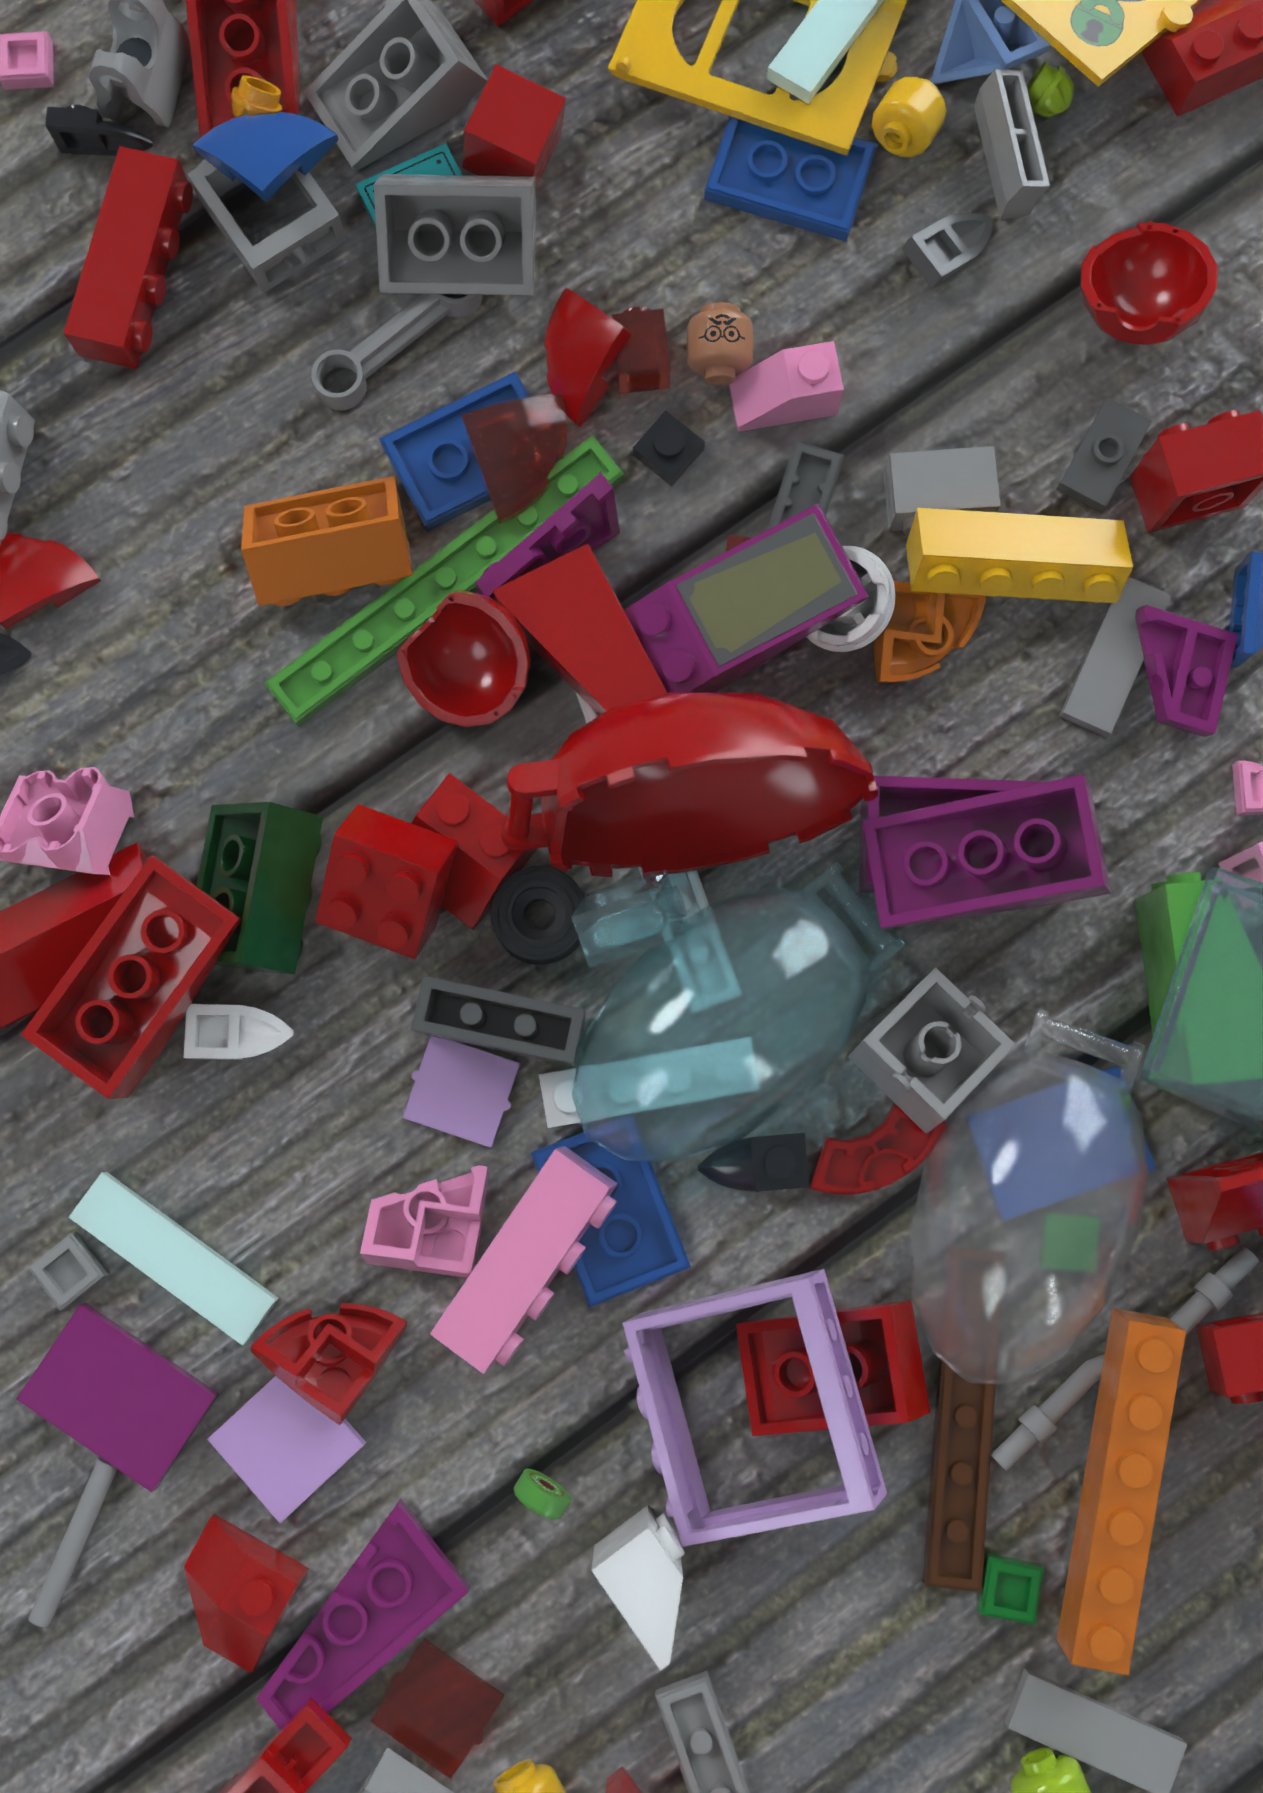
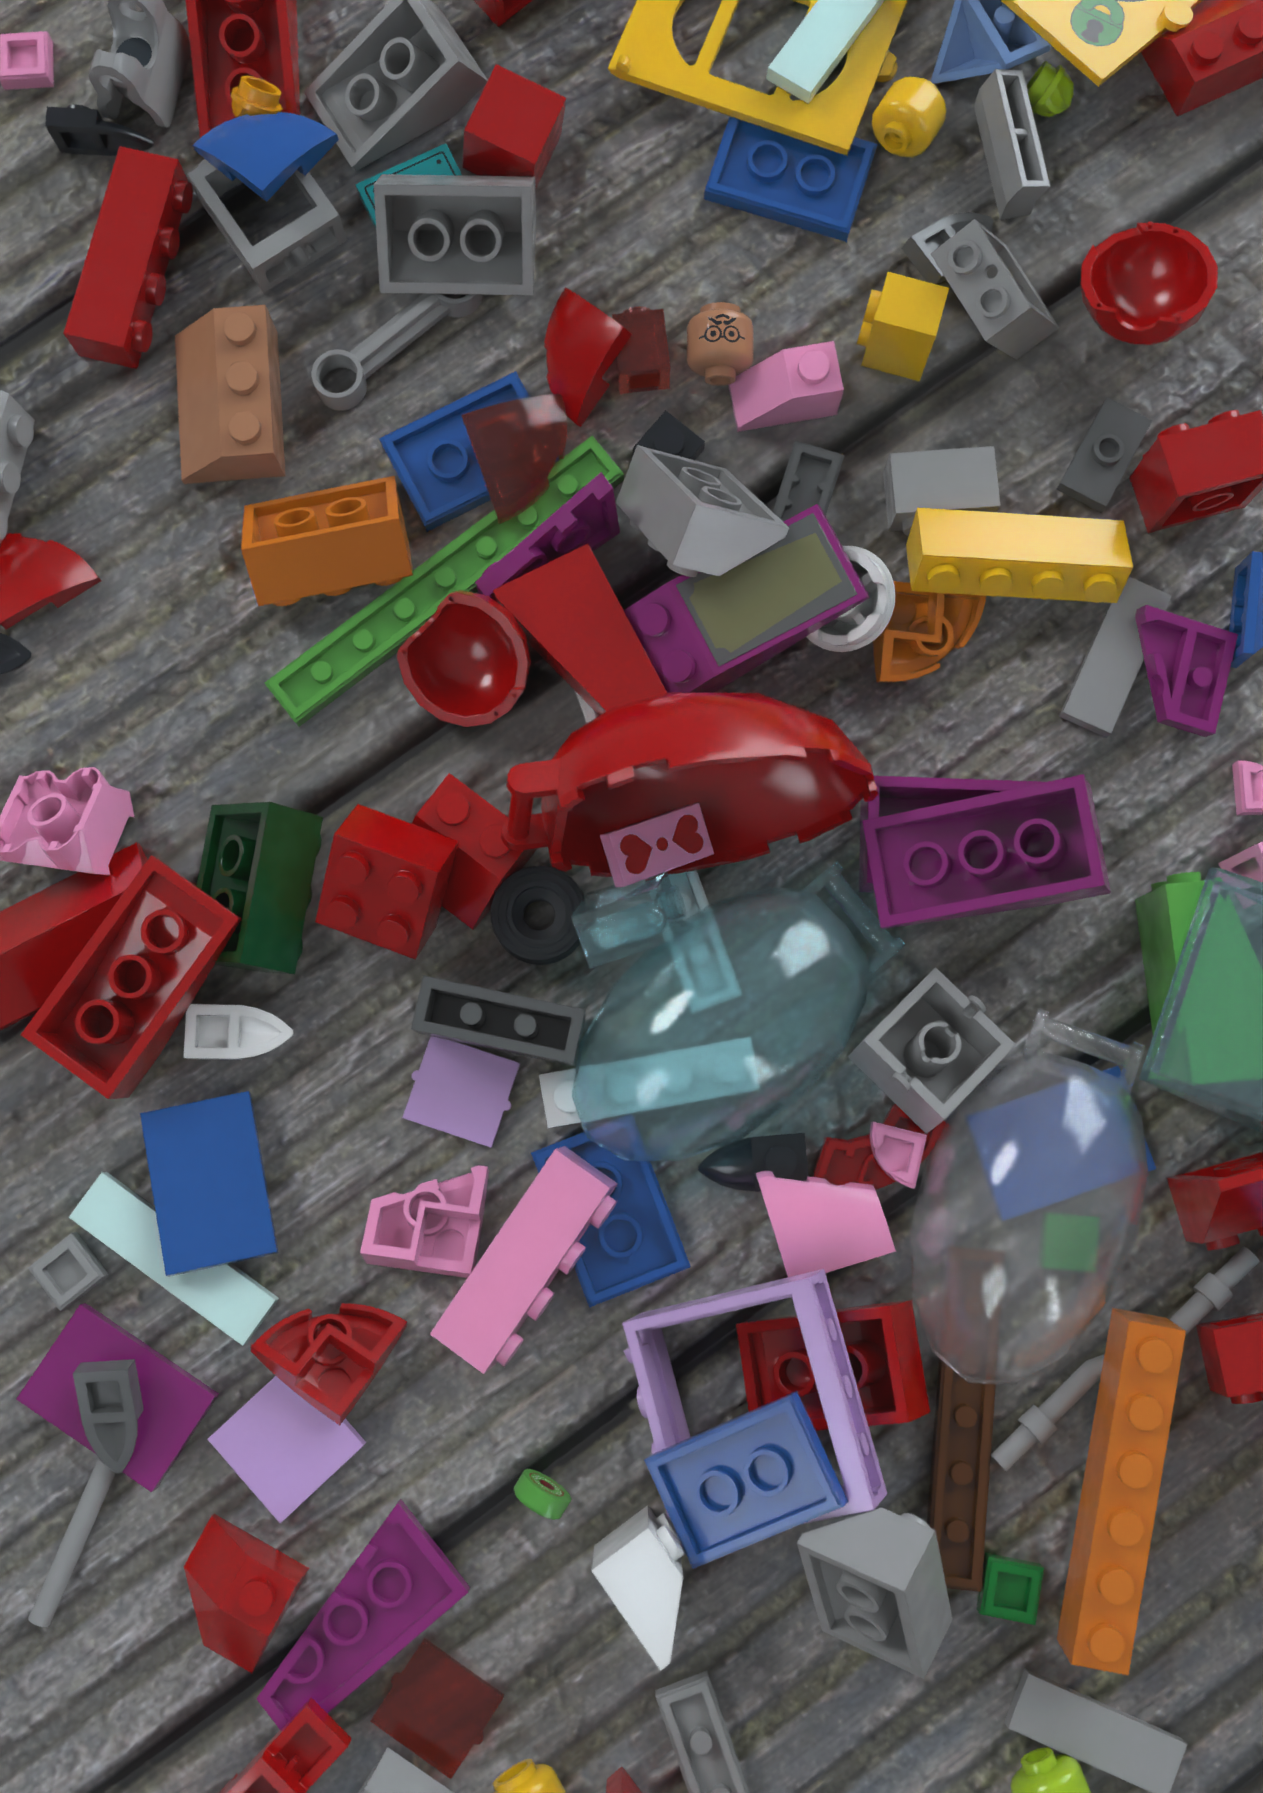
none -> dark grey plate [73,1359,144,1473]
none -> blue tile [140,1091,279,1277]
none -> nougat slope [175,305,286,484]
none -> bright pink tile [600,803,714,888]
none -> light grey slope [616,445,789,577]
none -> blue tile [644,1391,848,1569]
none -> bright pink slope [756,1170,896,1277]
none -> light grey slope [797,1507,953,1679]
none -> yellow brick [857,272,949,382]
none -> bright pink tile [870,1122,927,1189]
none -> light grey window [931,219,1059,360]

